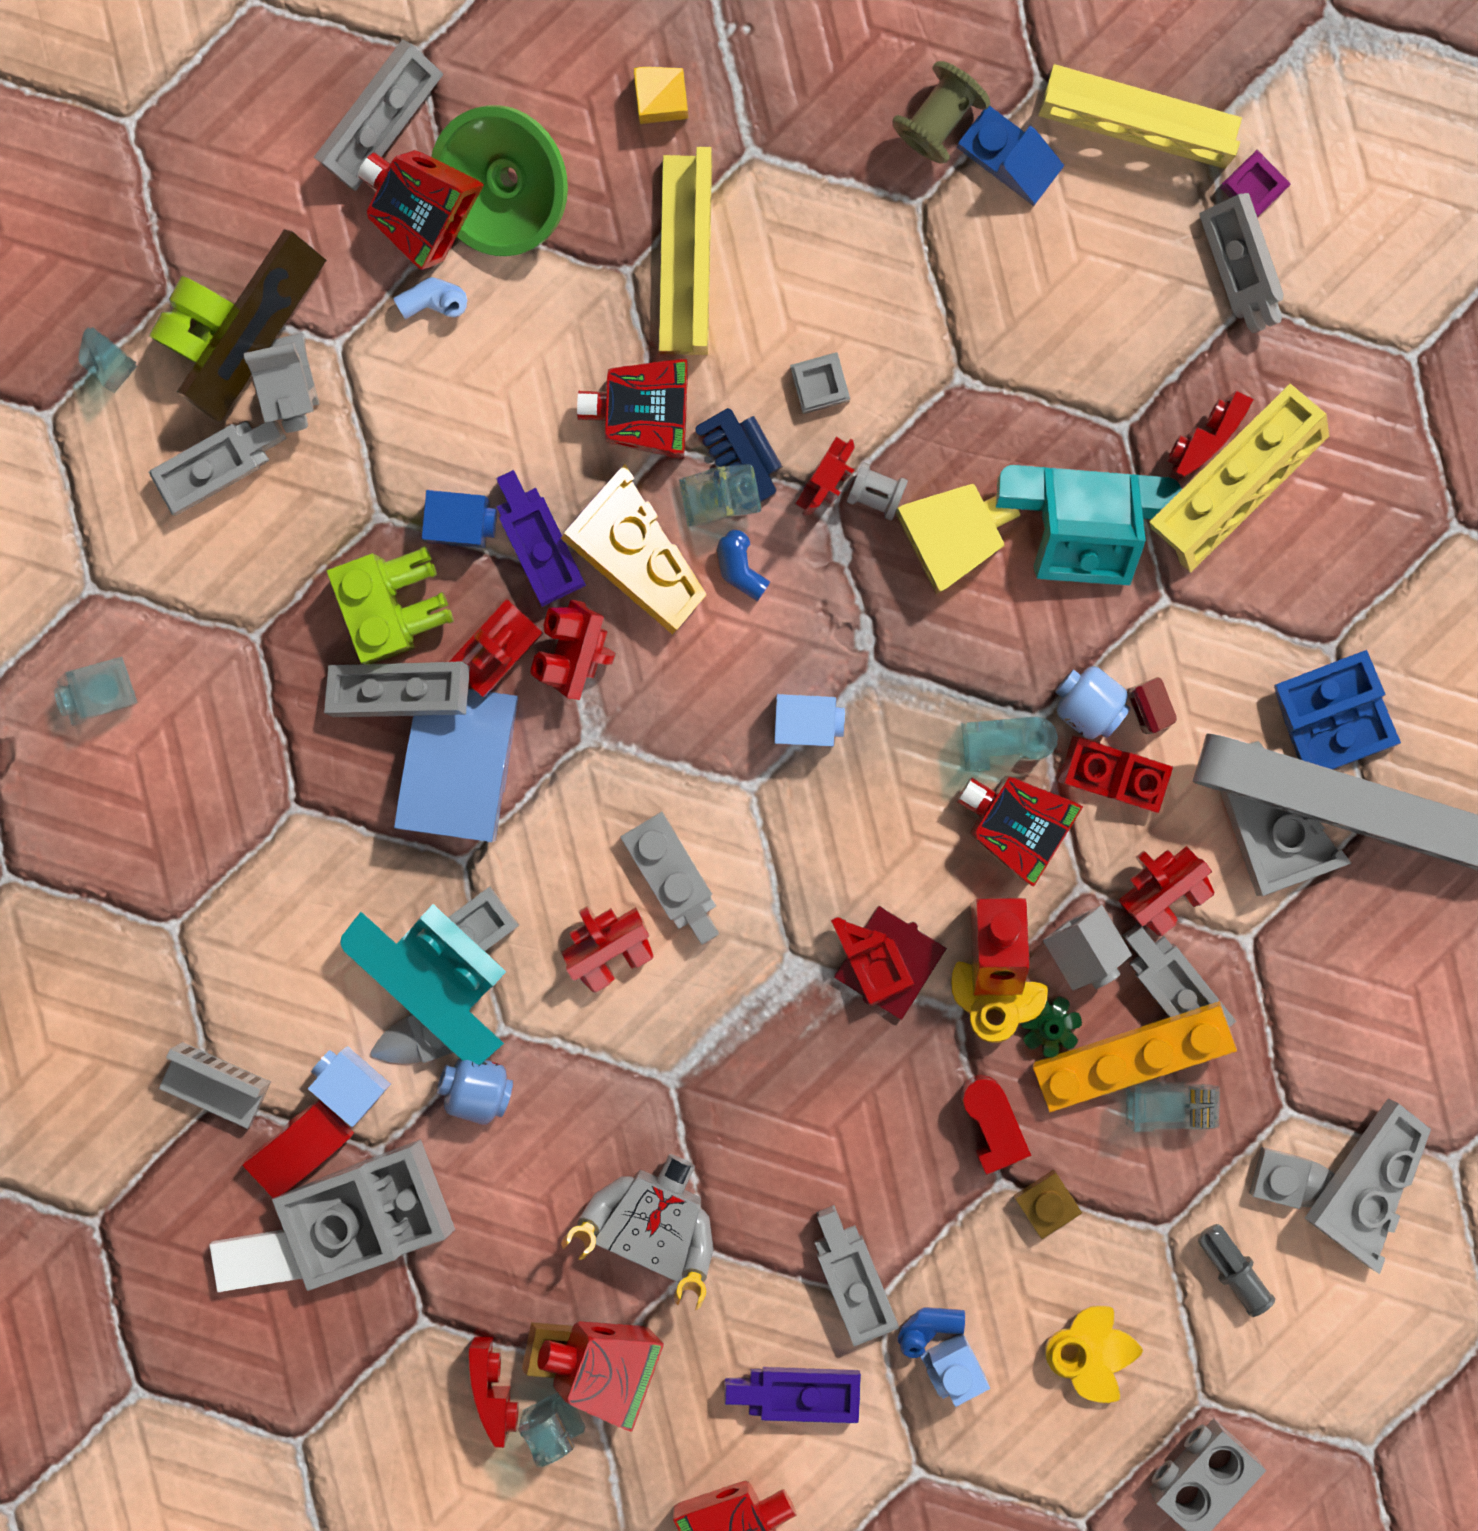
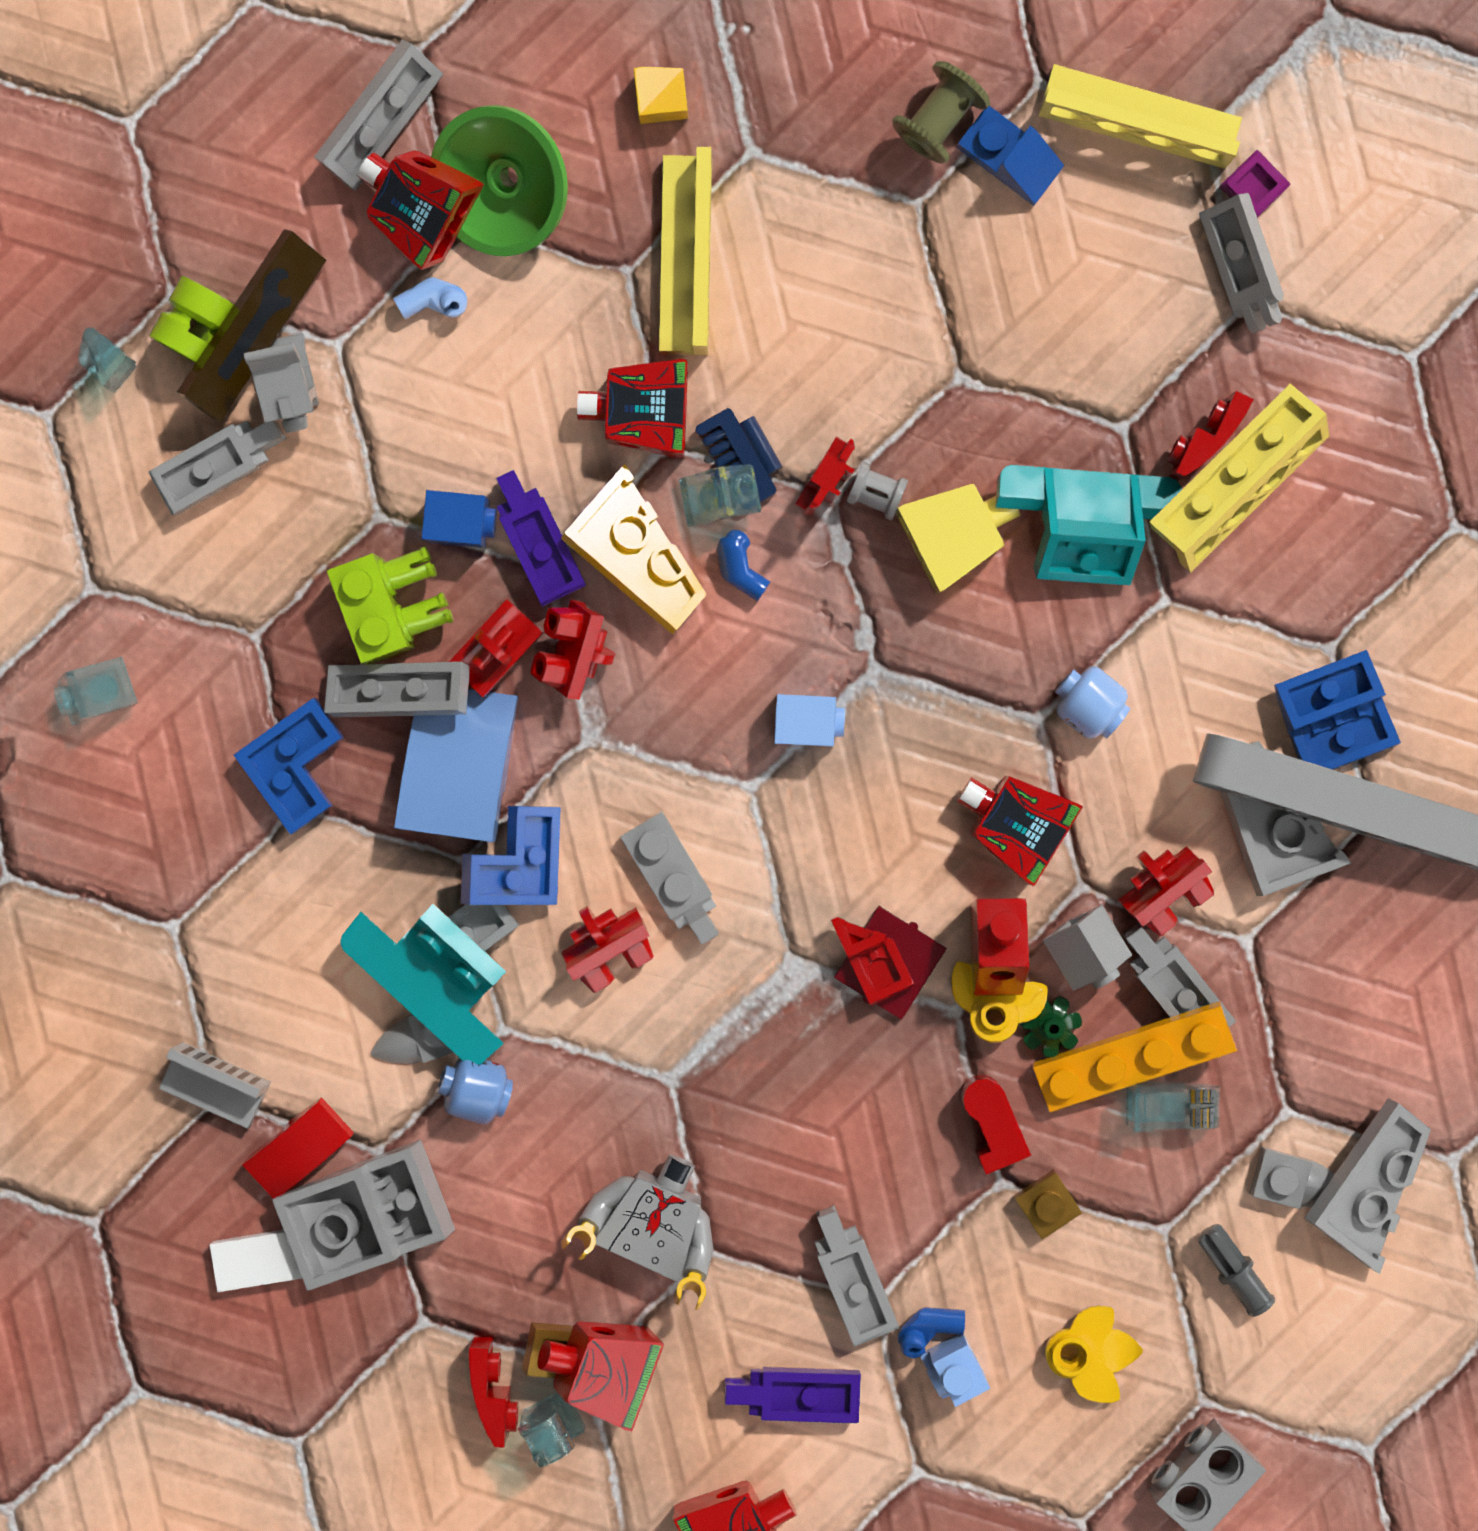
light blue brick [308,1046,391,1127] -> none
light grey tile [790,352,850,414] -> none
clear light blue leg [961,717,1058,772] -> none
red slope [1058,735,1173,813] -> none
dark red slope [1127,677,1177,734] -> none
none -> blue plate [234,698,344,835]
none -> plate [461,806,561,905]

